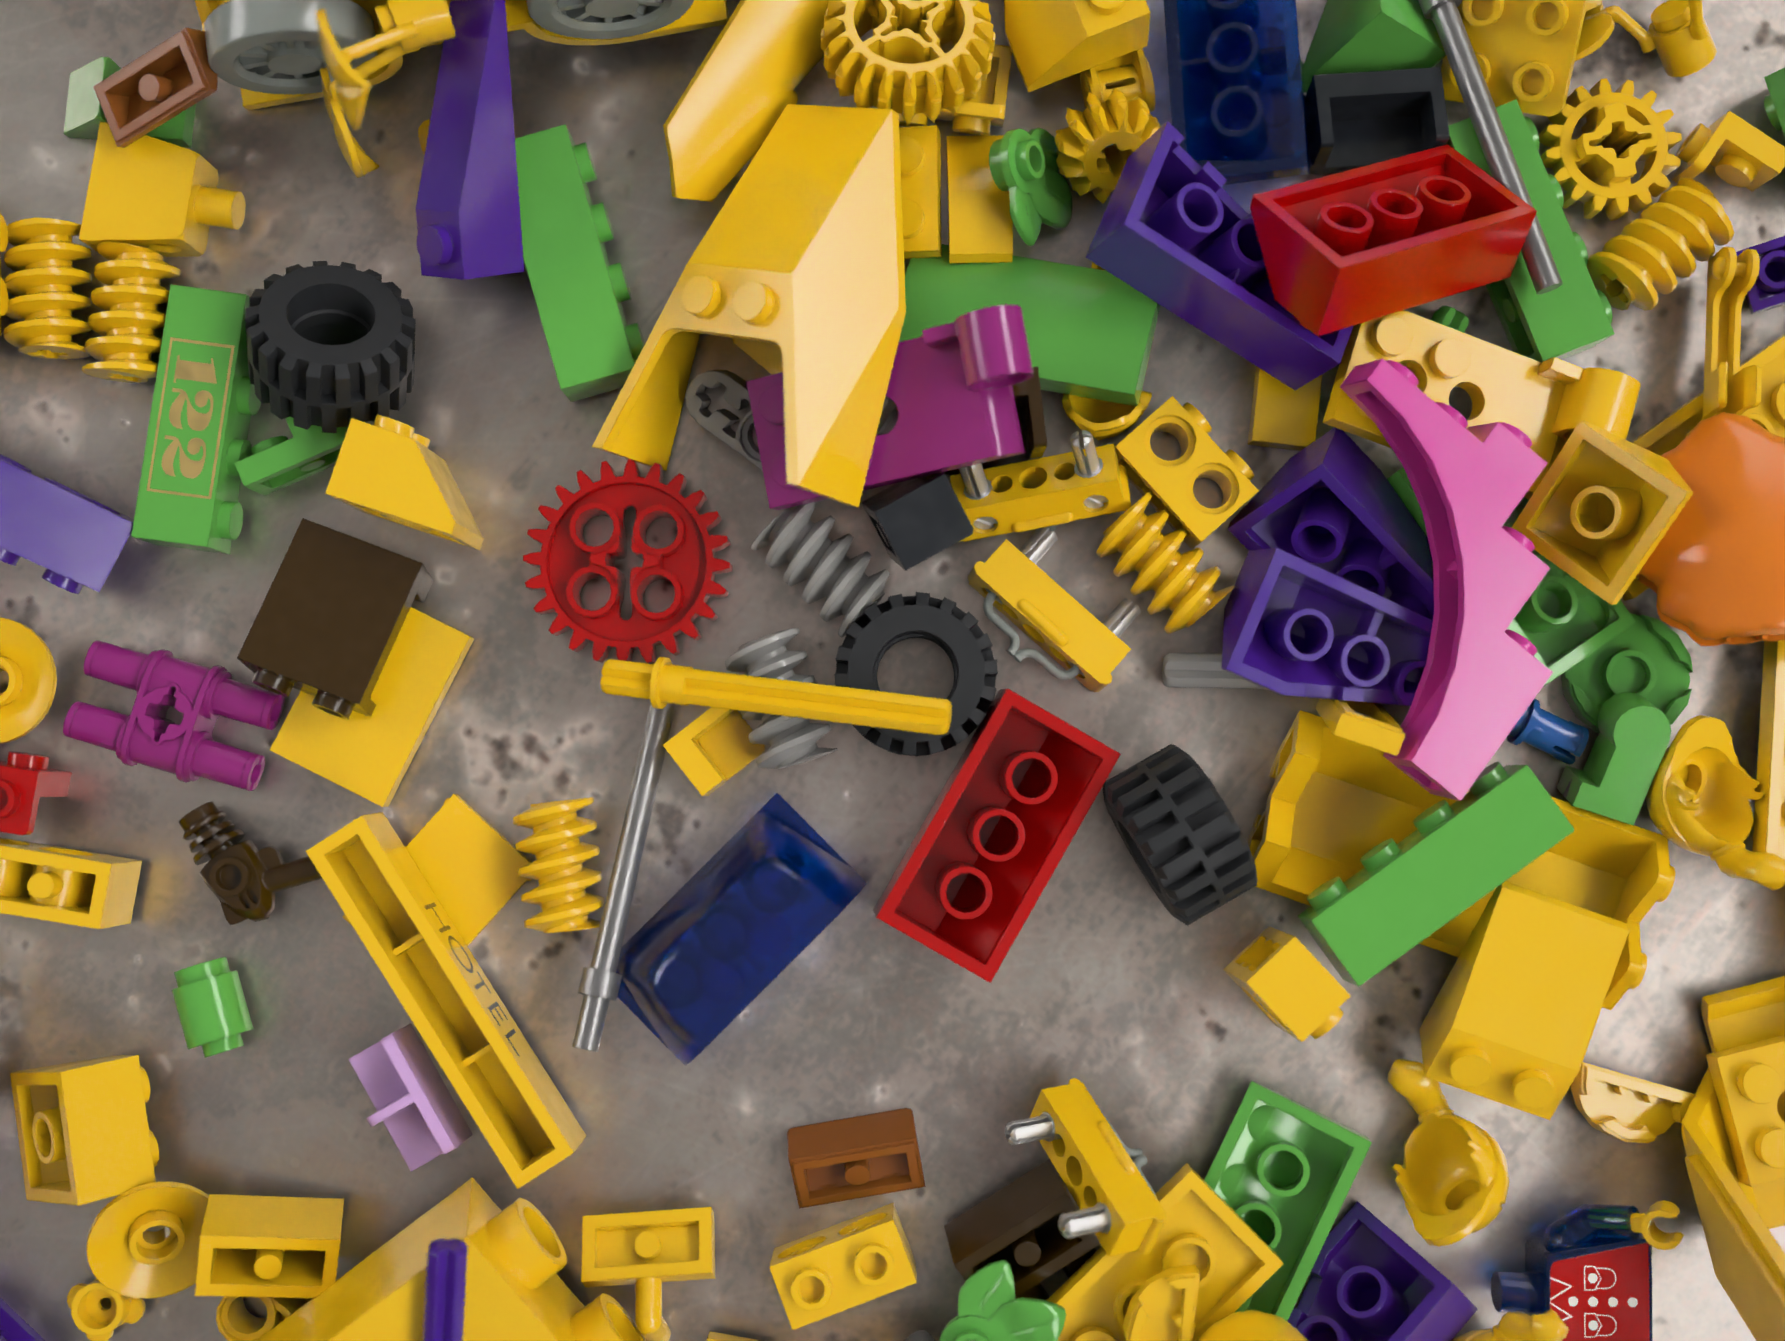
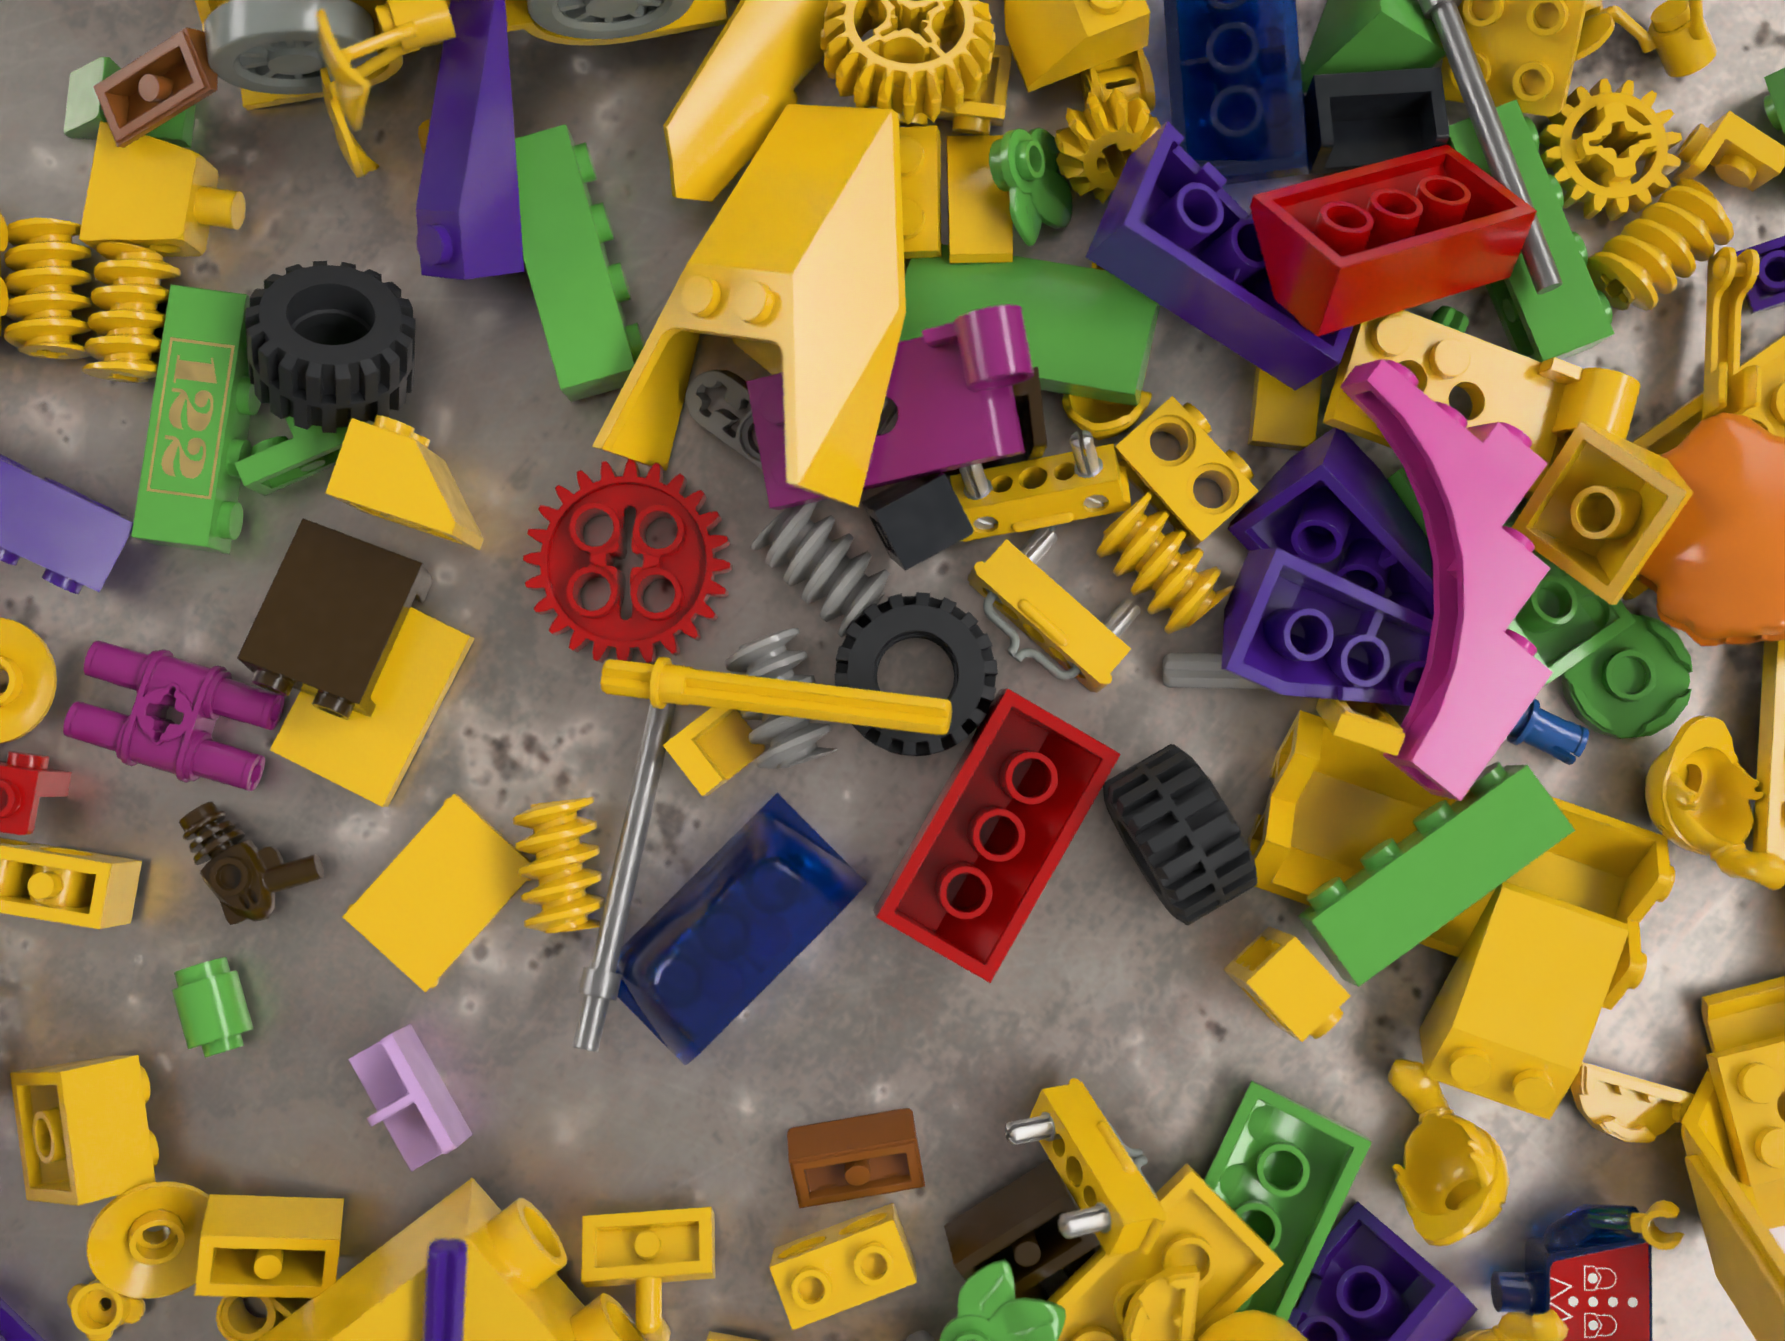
yellow brick [306,812,586,1189] -> none
bright green leg [1556,692,1671,825] -> none

